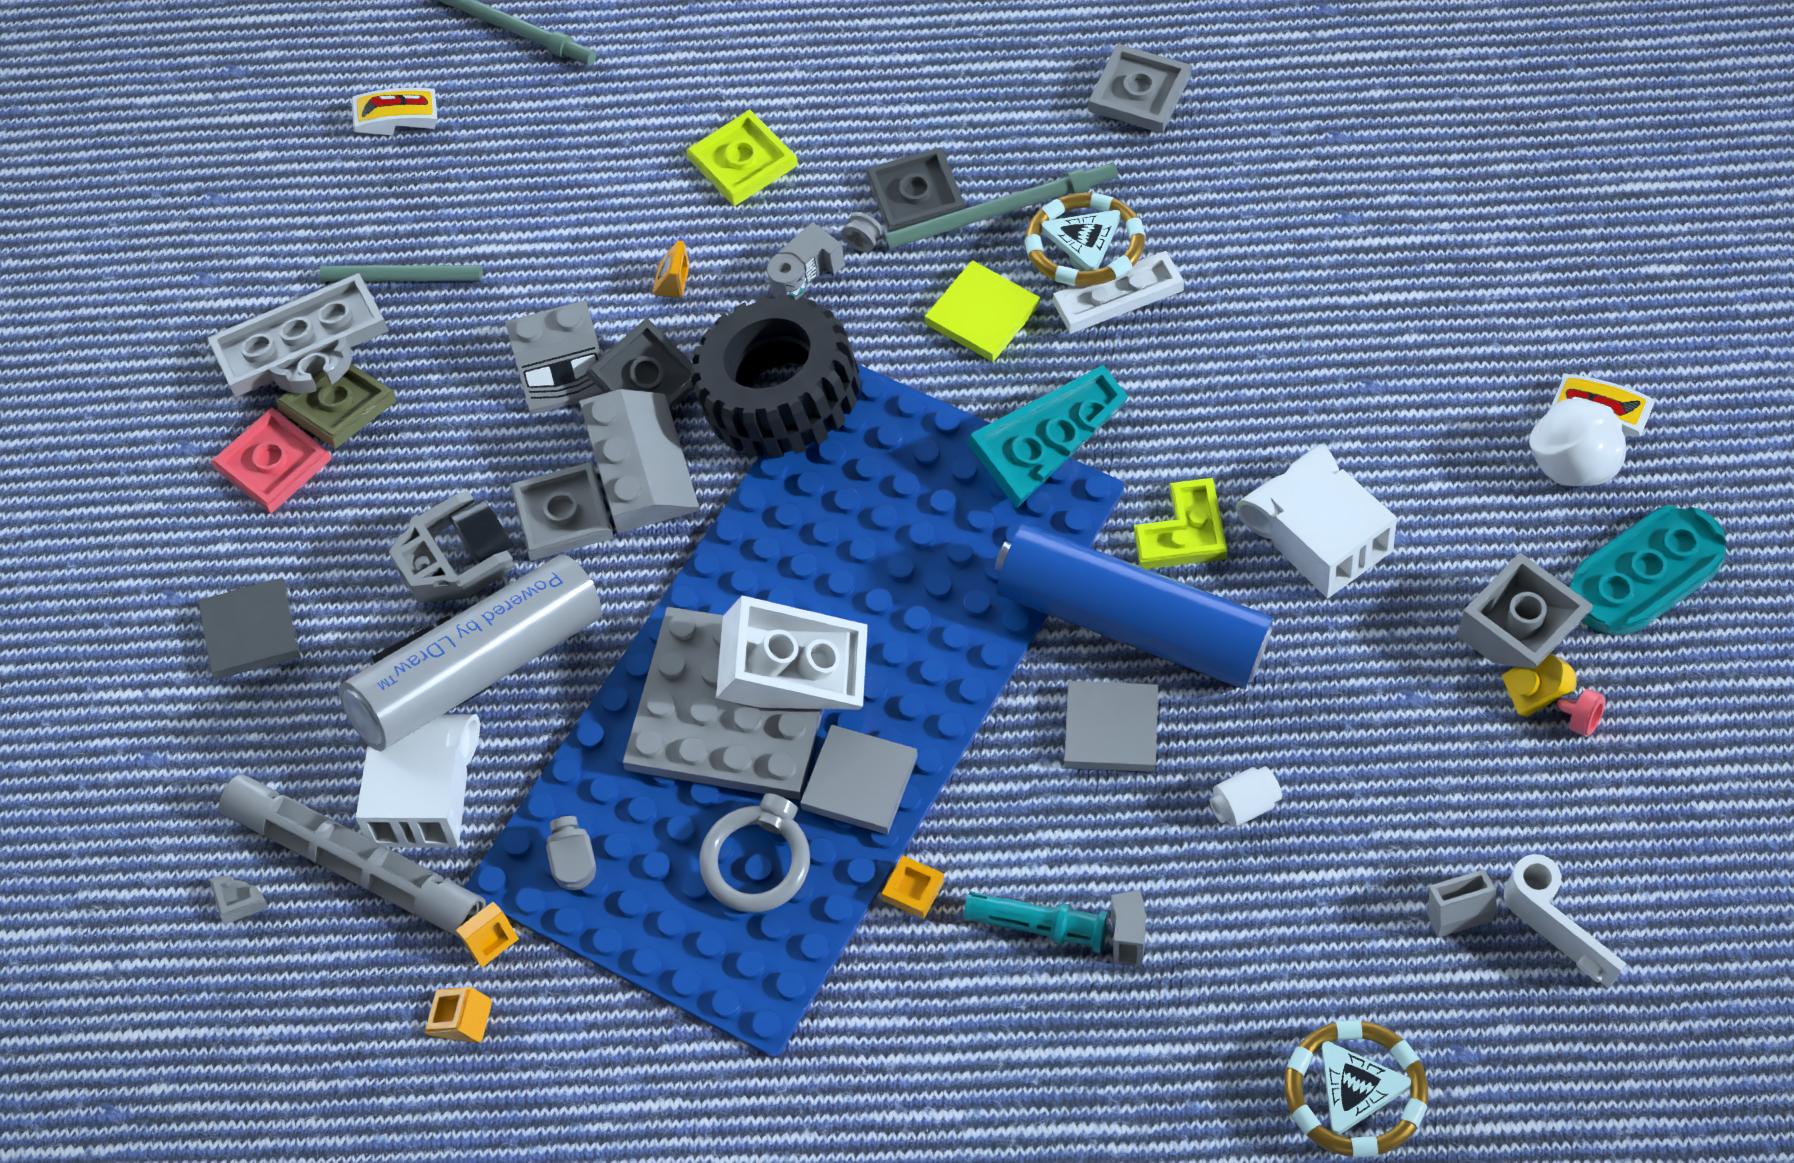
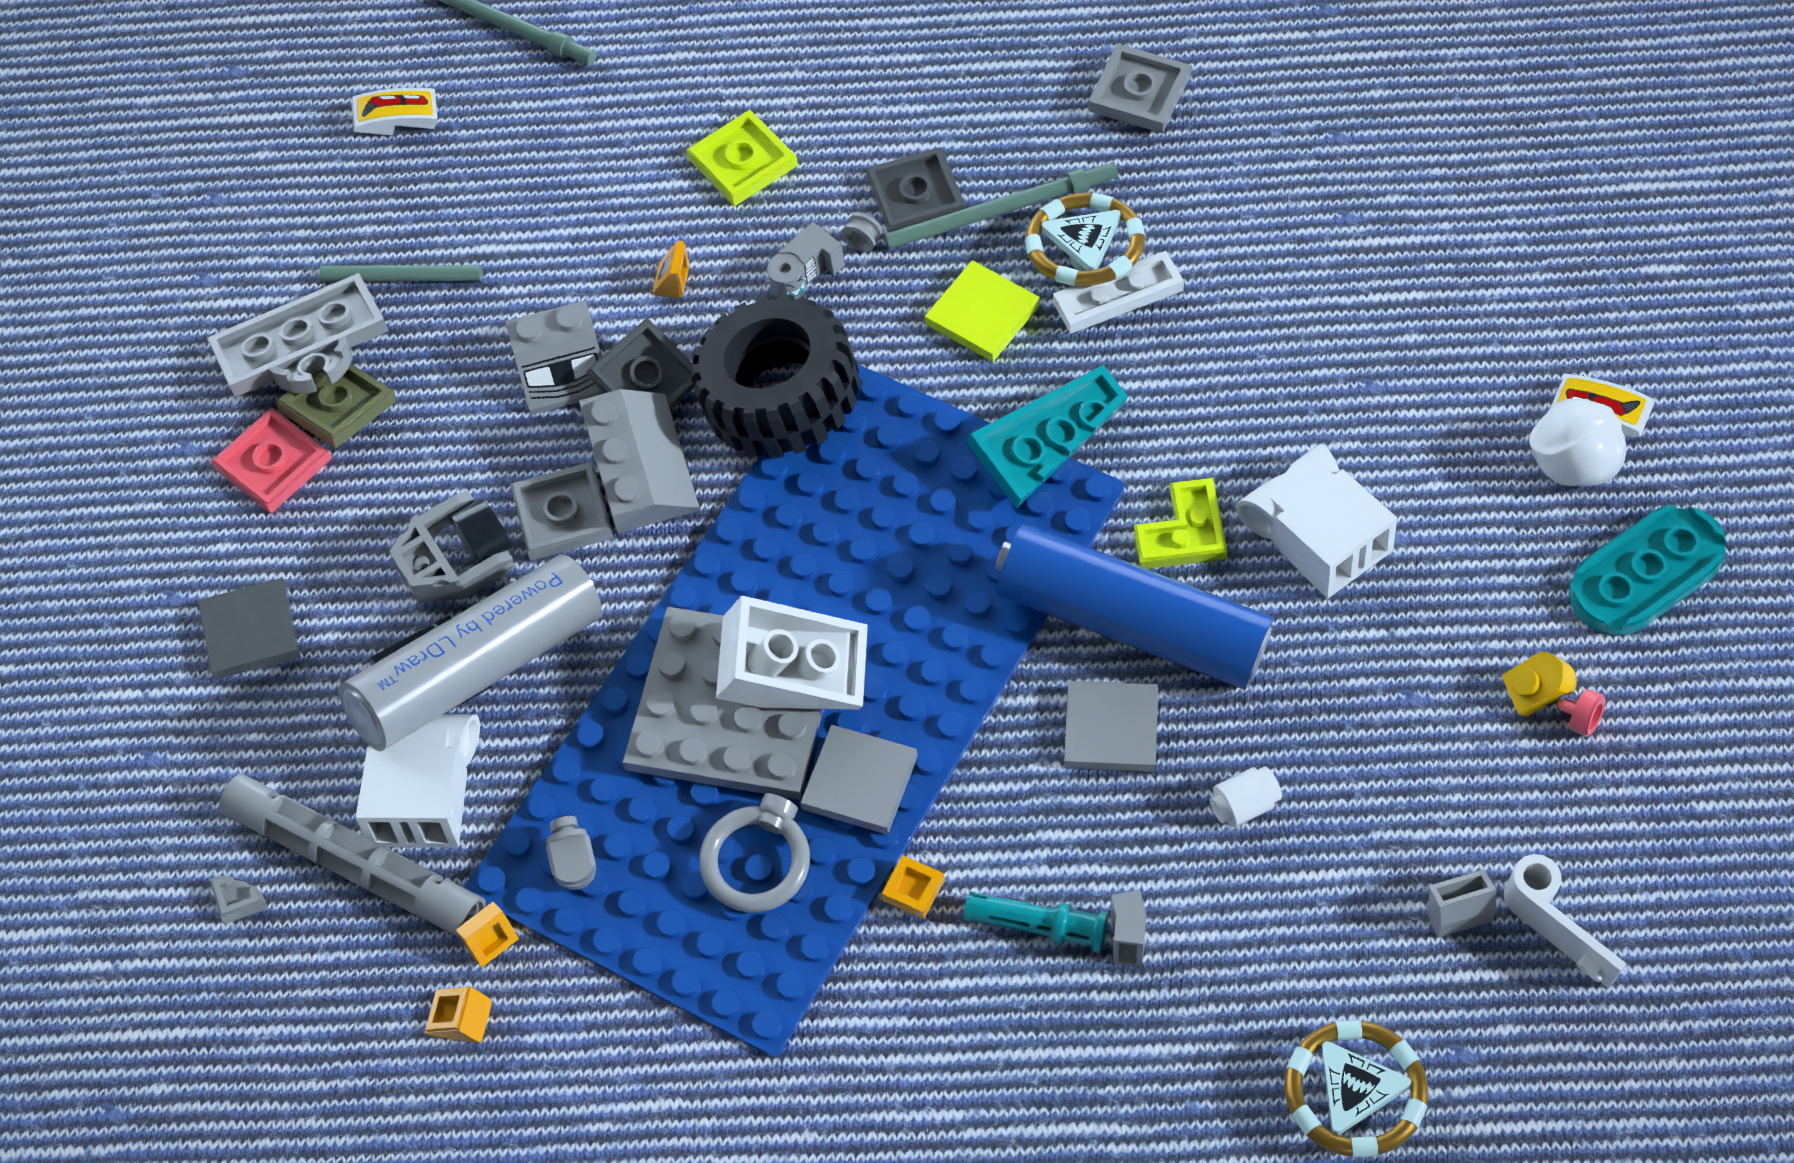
light grey slope [1457,552,1593,669] -> none

